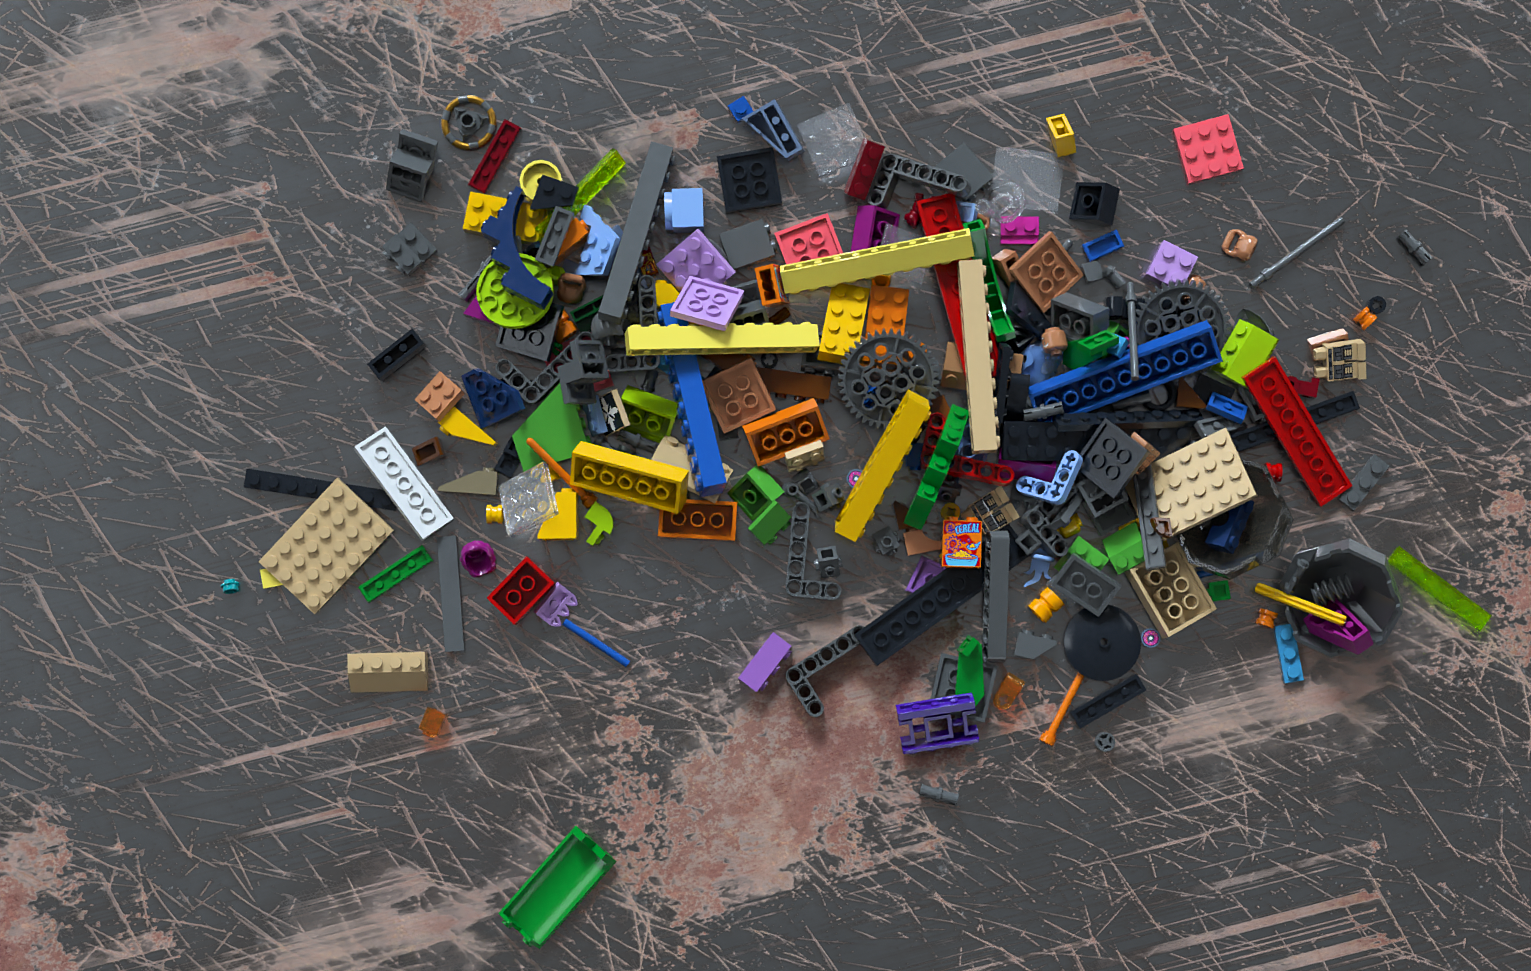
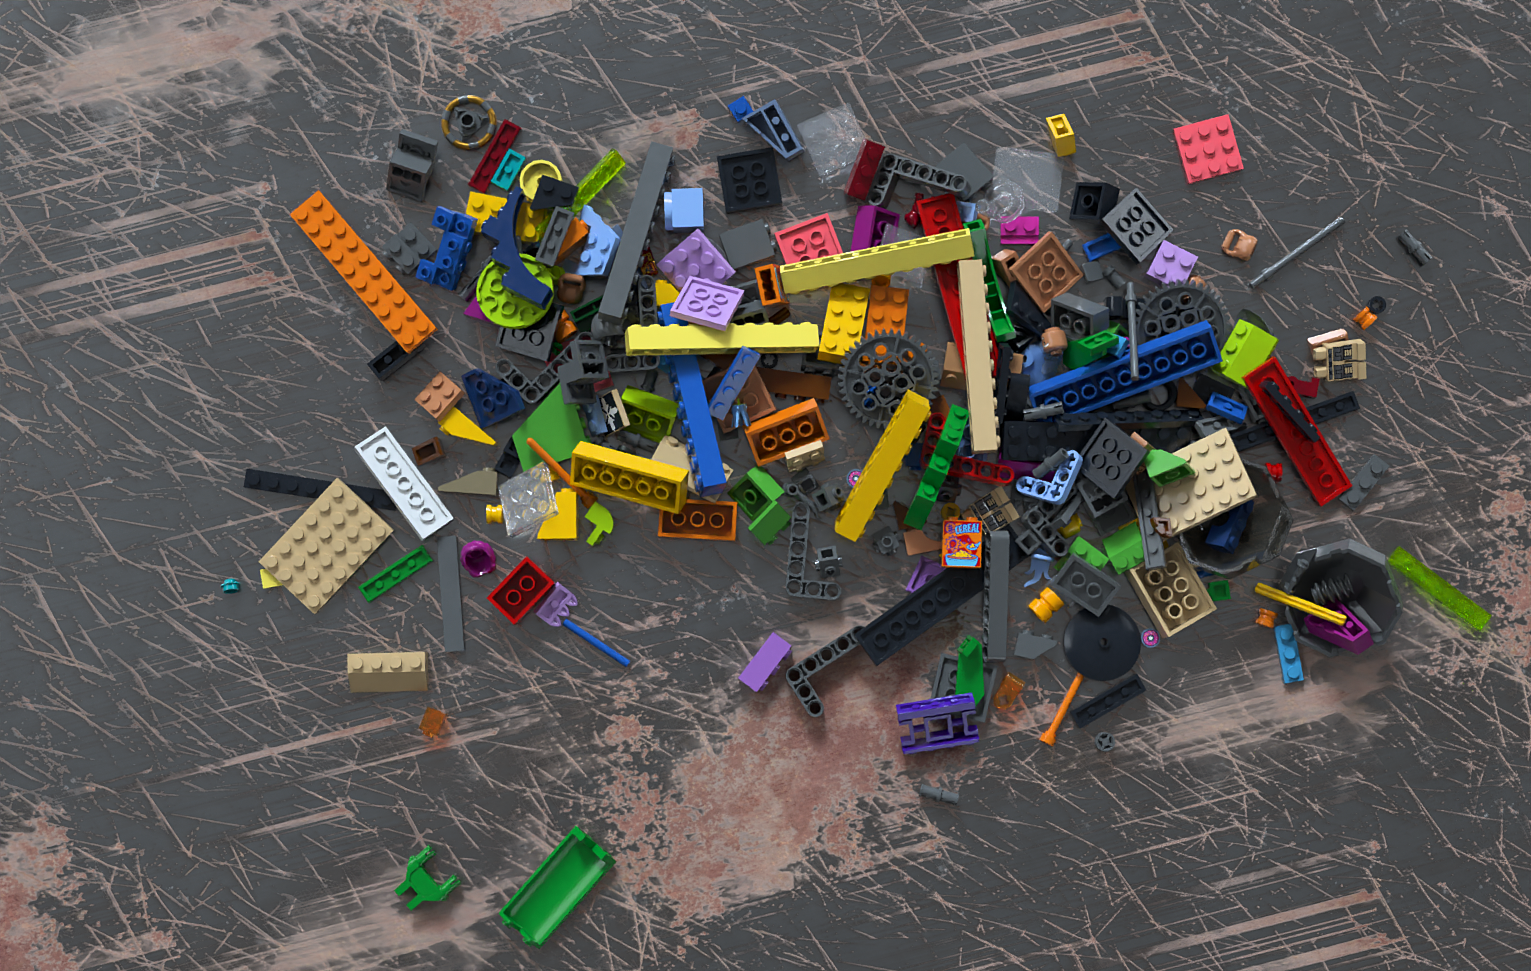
none -> orange plate [290,190,438,354]
none -> green connector [394,845,462,911]
none -> blue bracket [415,206,478,291]
none -> teal plate [491,149,526,191]
none -> blue plate [708,346,761,420]
none -> flat silver piece [731,399,751,428]
none -> dark grey slope [874,489,889,511]
none -> dark grey pin [1032,448,1069,480]
none -> plate [1099,187,1173,265]
none -> bright green slope [1144,449,1195,488]
none -> black plate [1258,381,1320,443]

